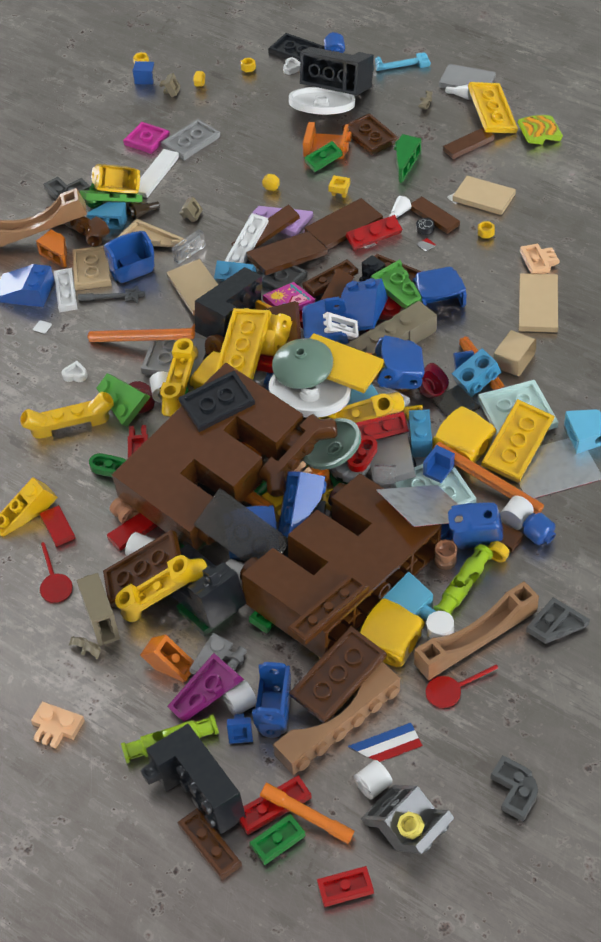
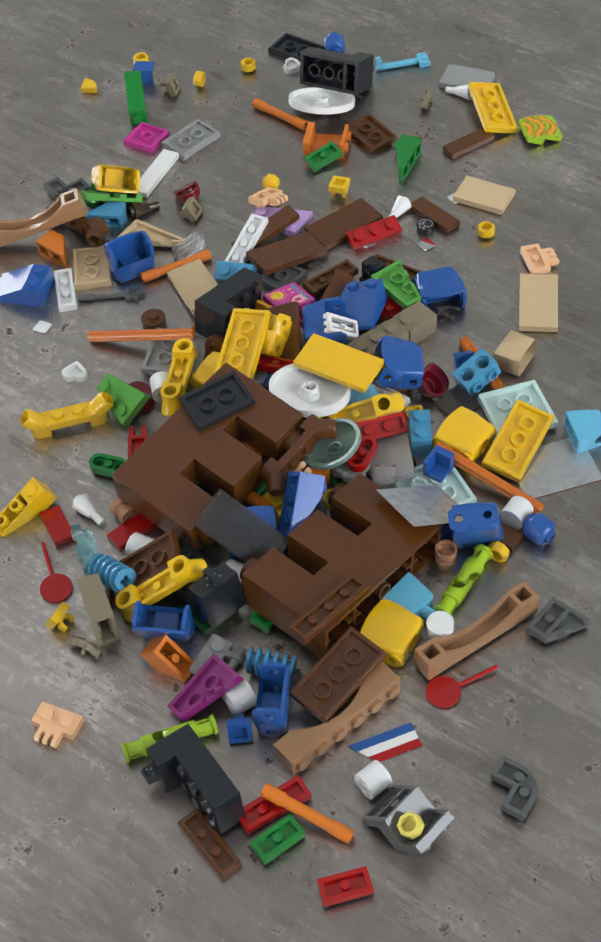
sand green dish [272,338,333,389] -> none
none -> yellow tile [45,602,75,632]
none -> clear light blue piece [70,522,100,576]
none -> white cone [72,493,106,526]
none -> yellow tile [81,78,98,93]
none -> dark azure piece [88,553,136,593]
none -> green slope [124,70,147,125]
none -> blue piece [132,601,195,643]
none -> orange piece [140,249,212,283]
none -> reddish brown wheel [141,309,166,329]
none -> dark red cap [173,181,200,204]
none -> dark azure piece [245,646,297,680]
none -> light nougat hinge [248,187,288,208]
none -> orange piece [252,98,308,131]

